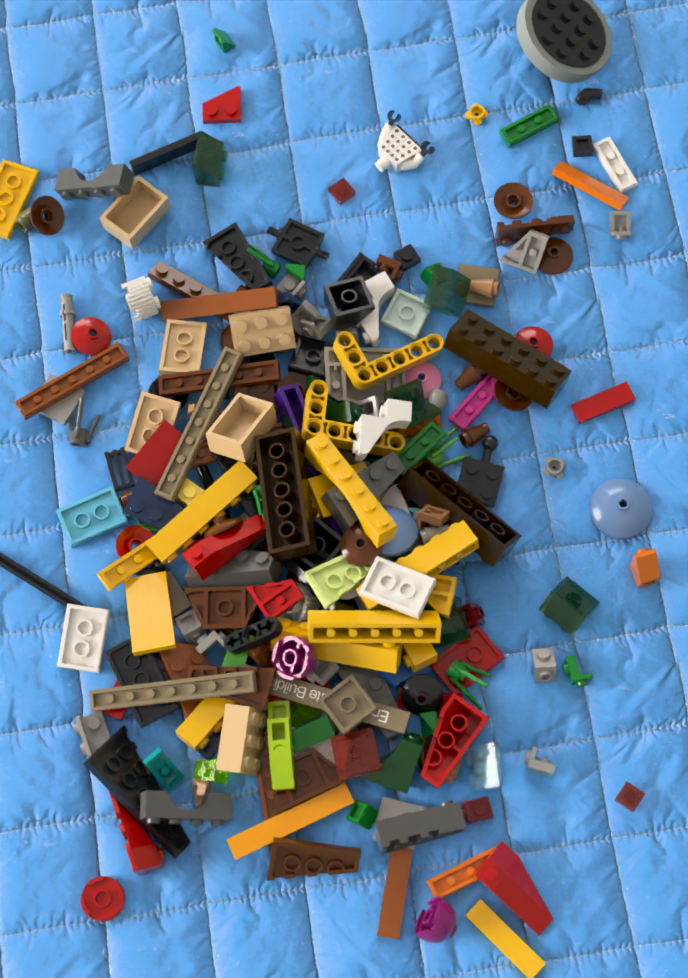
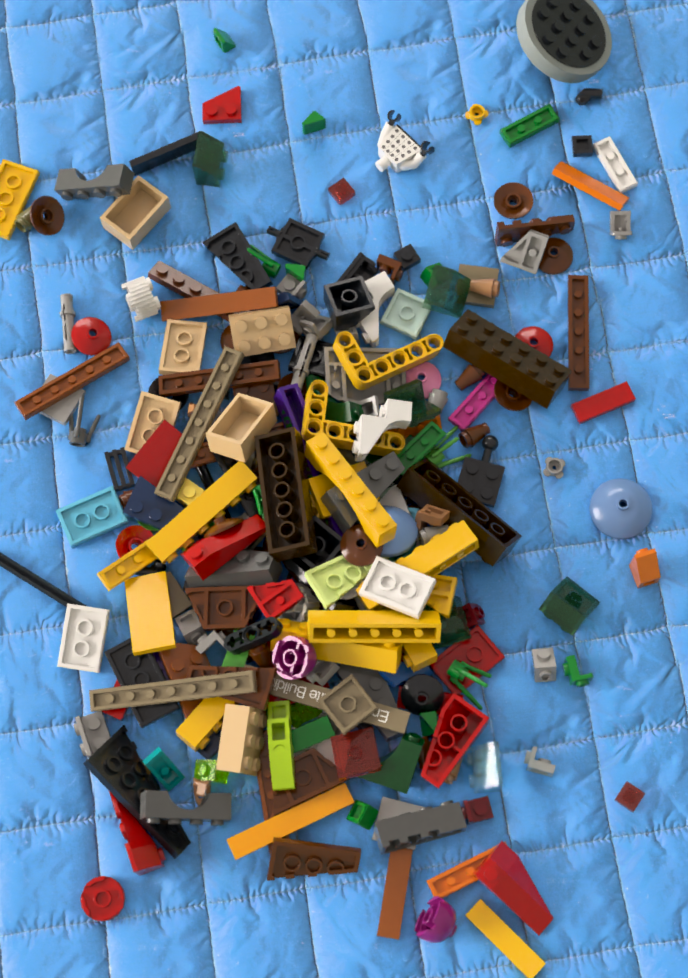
none -> light grey pin [290,334,318,391]
none -> green slope [302,111,326,135]
none -> reddish brown plate [567,275,589,391]

